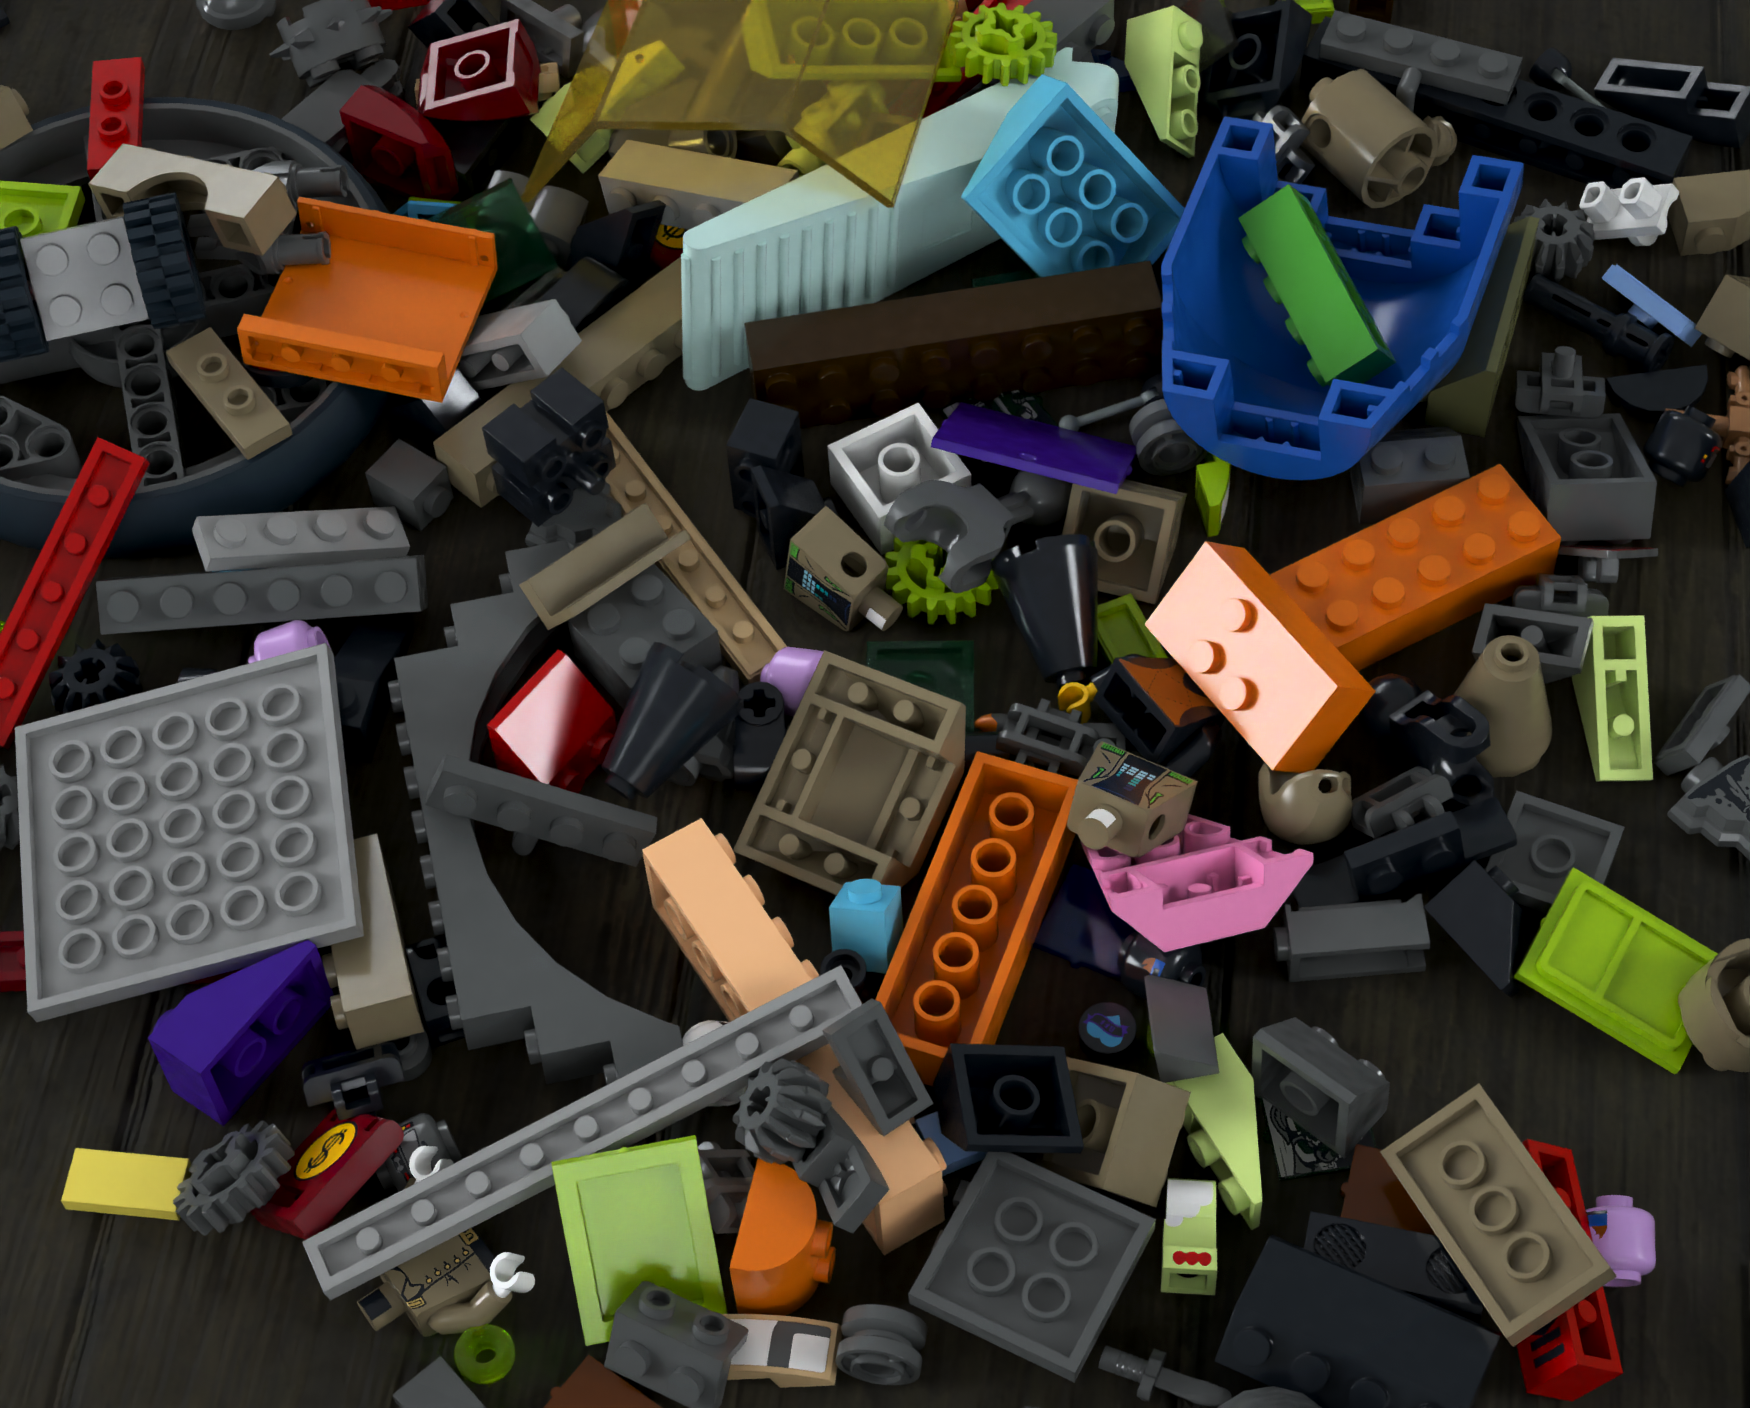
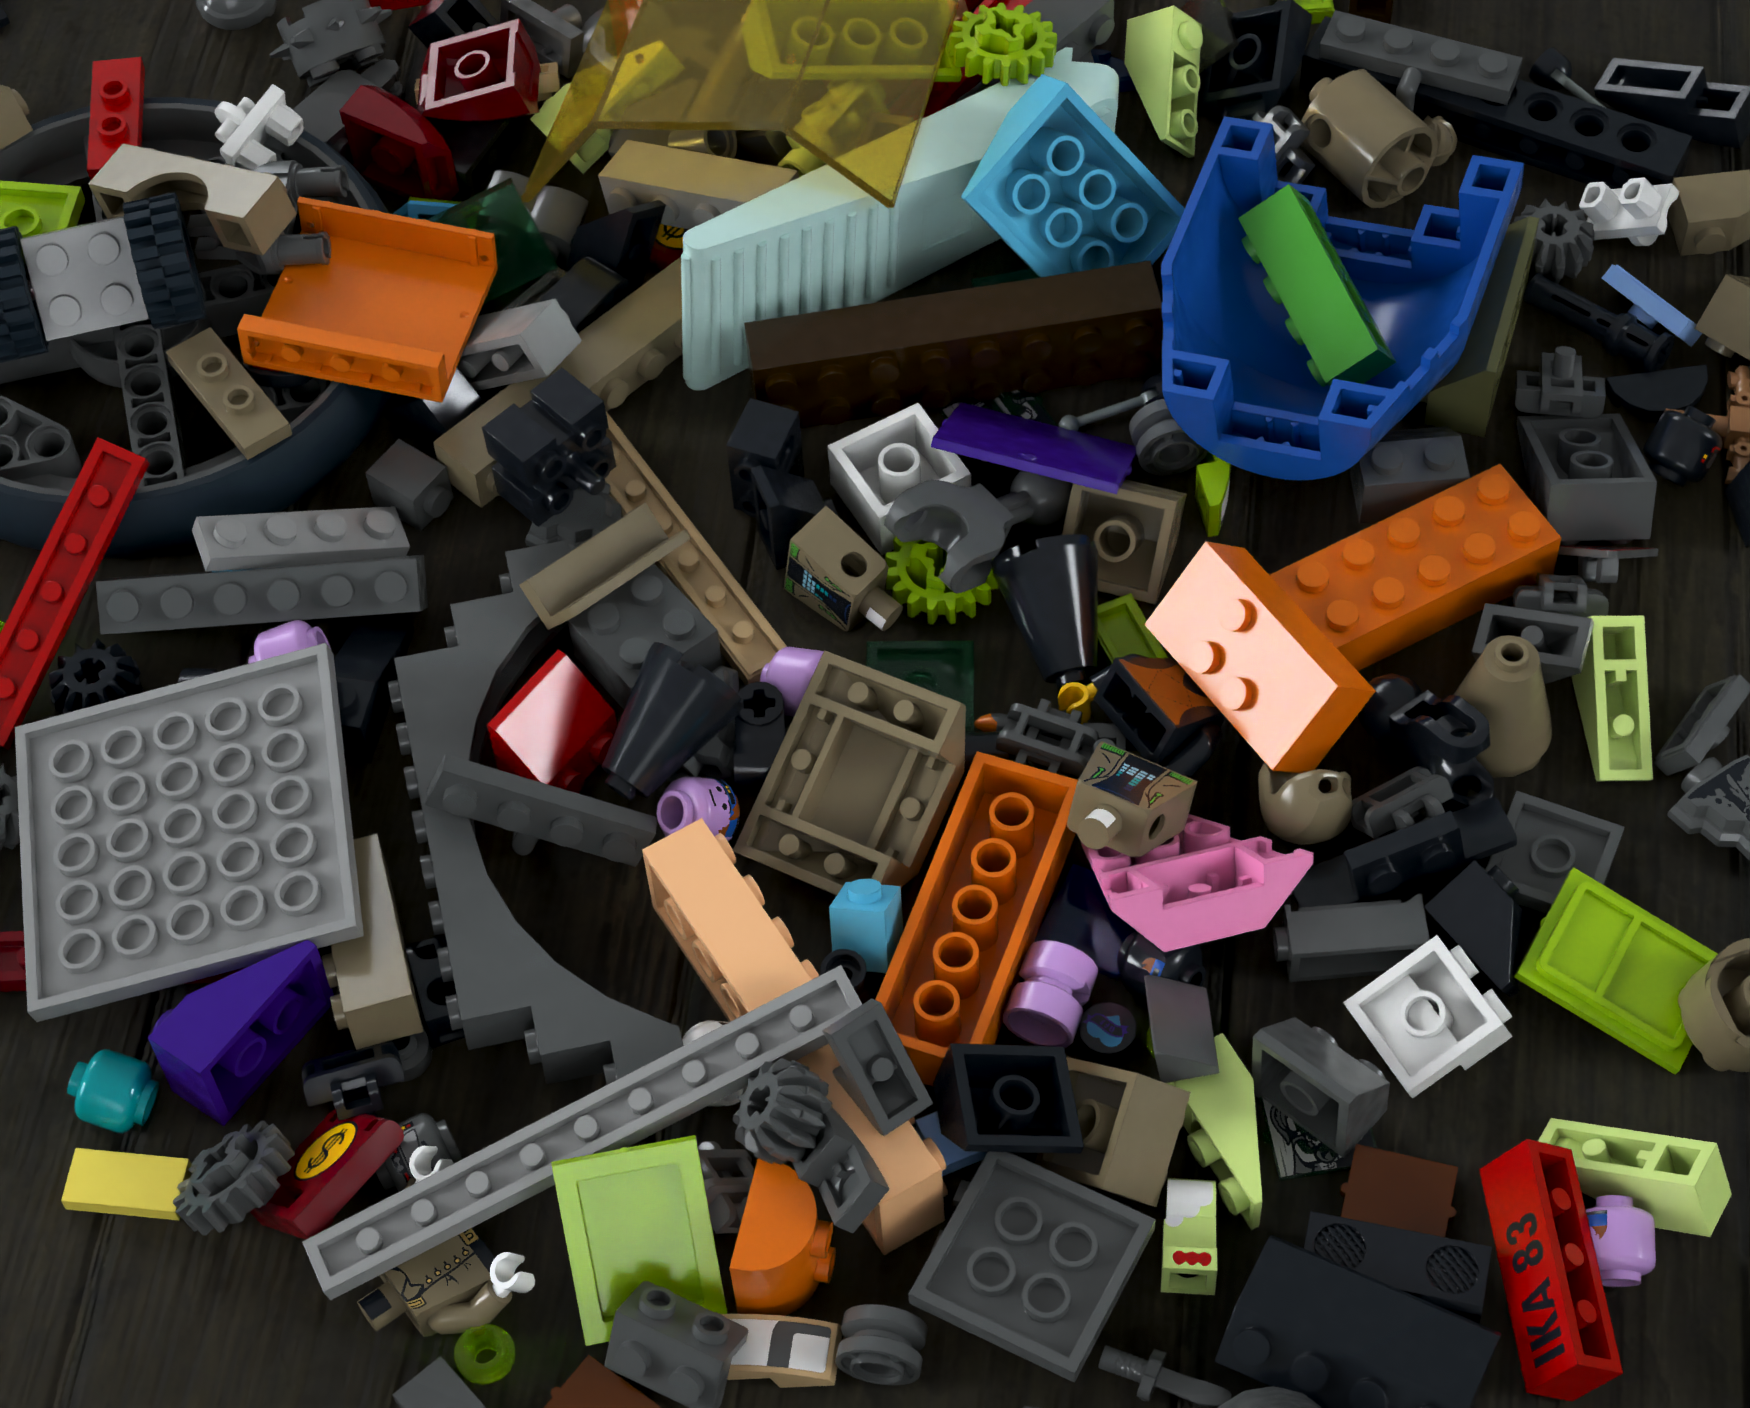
dark tan plate [1380,1083,1617,1347] -> none
none -> teal head [67,1049,159,1133]
none -> white hips [214,84,304,170]
none -> lavender head [657,776,740,841]
none -> lavender wheel [1003,940,1098,1048]
none -> white plate [1343,935,1513,1098]
none -> yellowish green slope [1538,1118,1732,1237]

